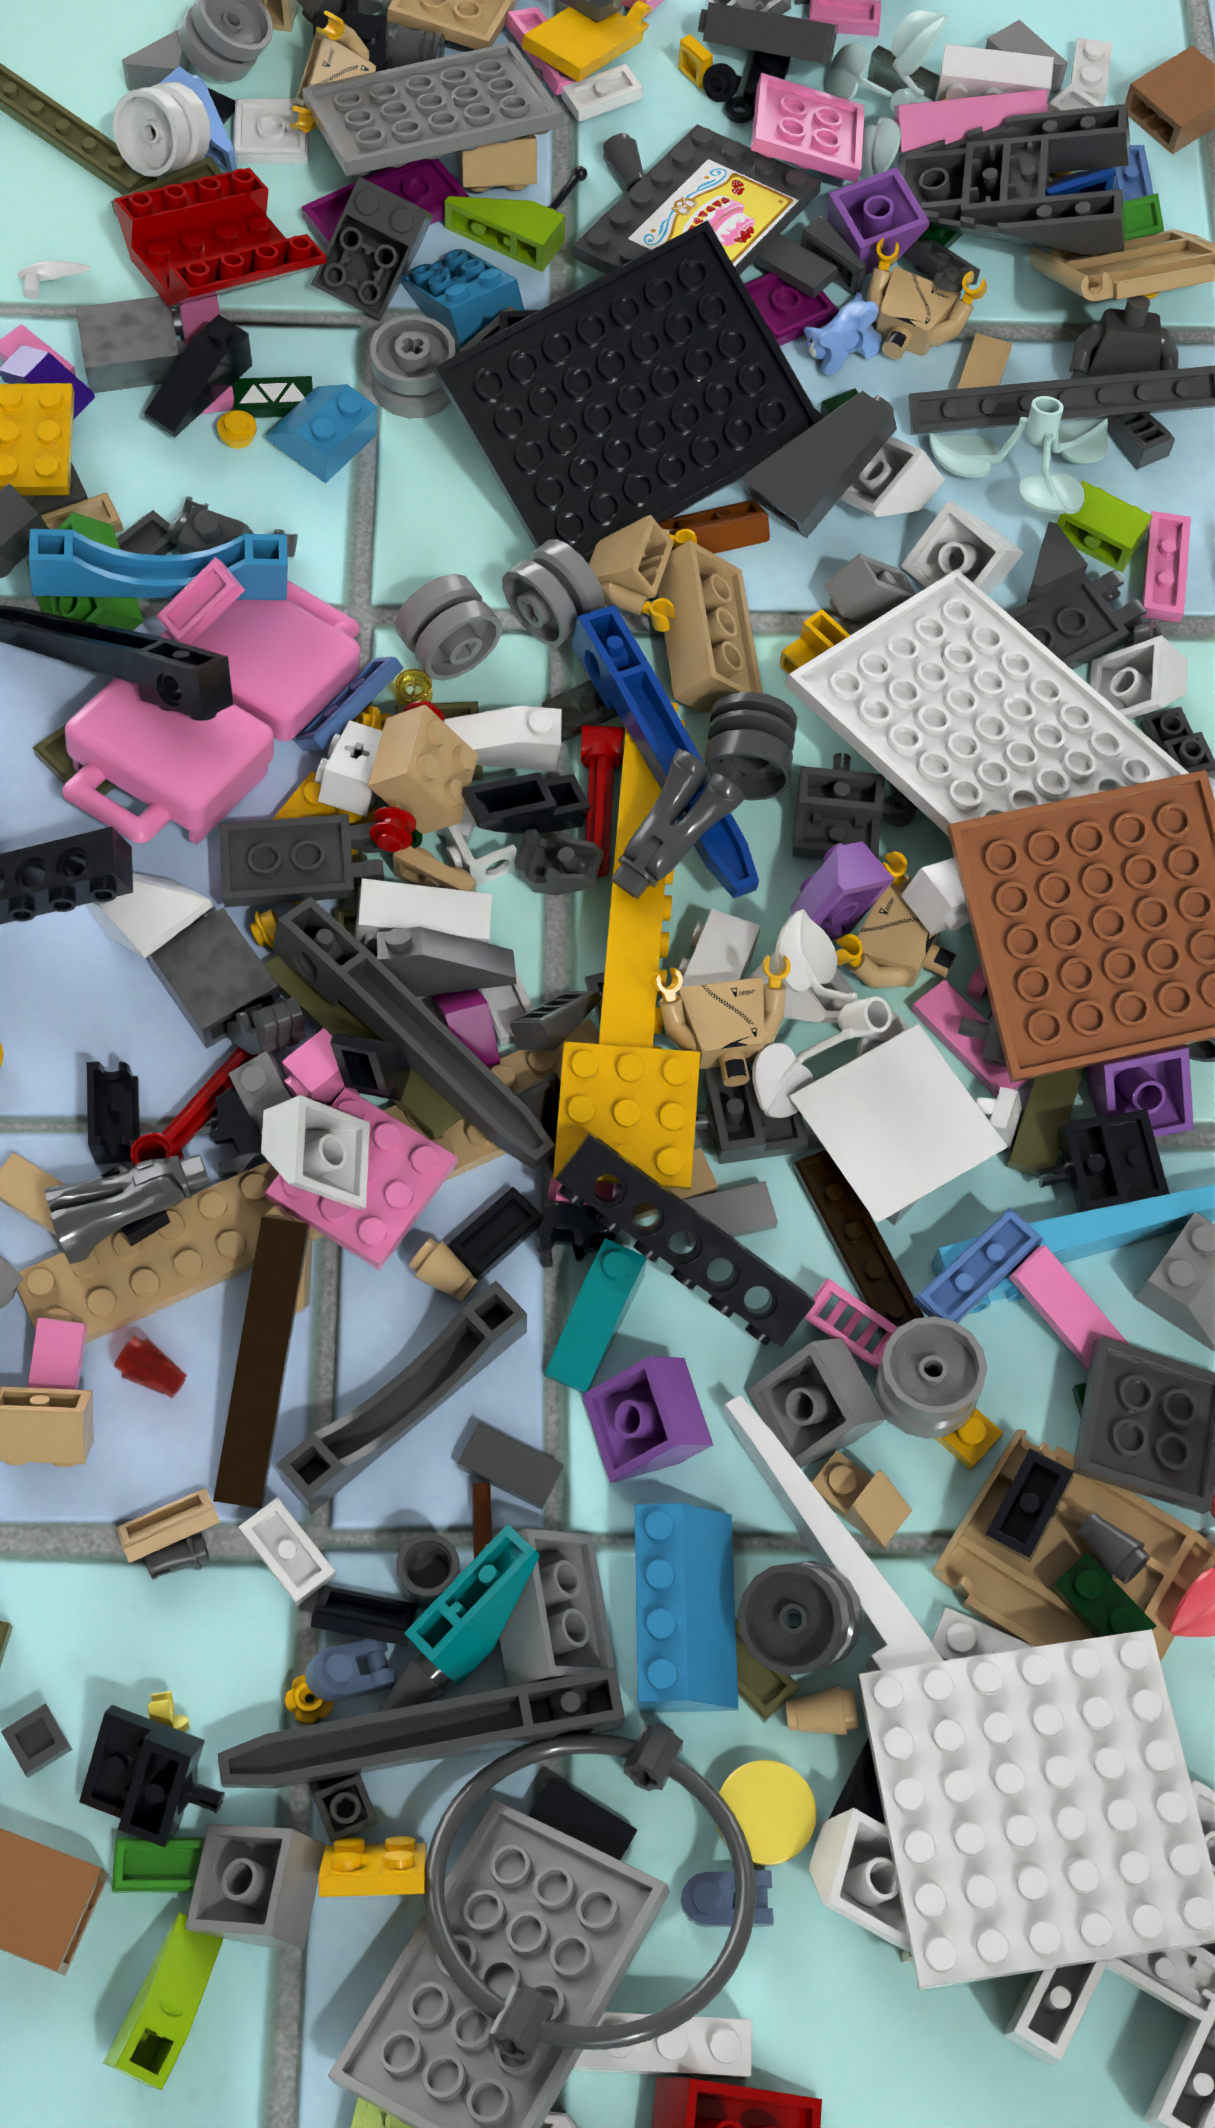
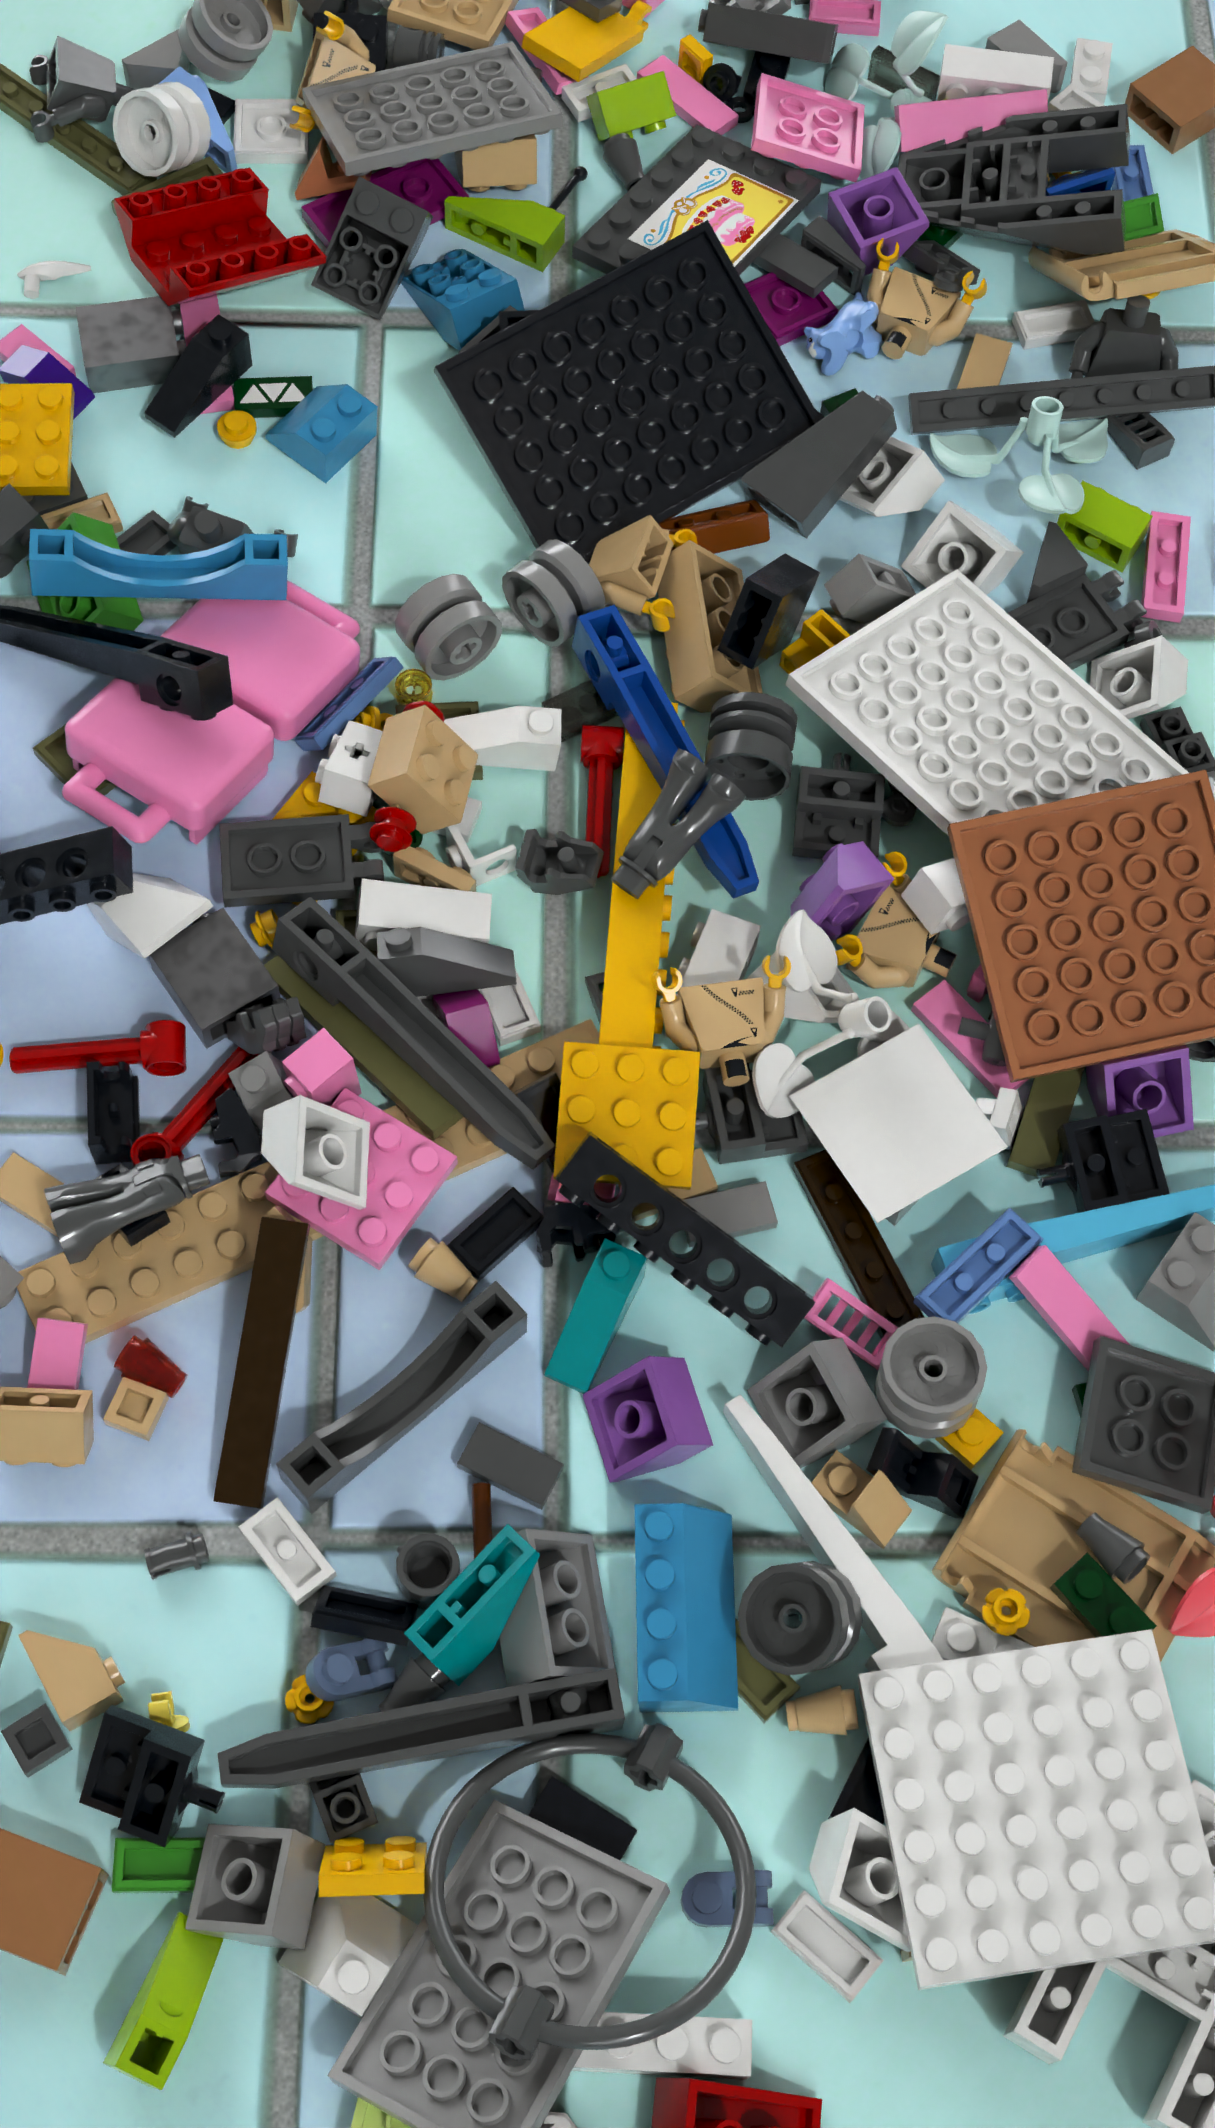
tan tile [116,1488,220,1563] -> none
bright pink tile [156,557,245,645] -> none
black slope [330,1033,411,1101] -> none
light grey wheel [370,315,456,419] -> none
black slope [462,772,591,834] -> none
dark grey slope [510,991,602,1051] -> none
light yellow tile [716,1760,817,1866] -> none
black brick [985,1448,1074,1562] -> none
none -> red axle [9,1020,187,1076]
none -> tan slope [18,1630,125,1731]
none -> dark grey torso [29,36,134,143]
none -> tan plate [103,1377,169,1441]
none -> white slope [278,1895,418,2019]
none -> nougat slope [295,136,372,200]
none -> lime brick [586,71,676,141]
none -> bright pink tile [637,55,739,135]
none -> black brick [717,553,820,670]
none -> white tile [771,1890,884,2003]
none -> black slope [866,1427,979,1519]
none -> yellow plate [981,1588,1030,1636]
none -> white tile [1012,299,1095,350]

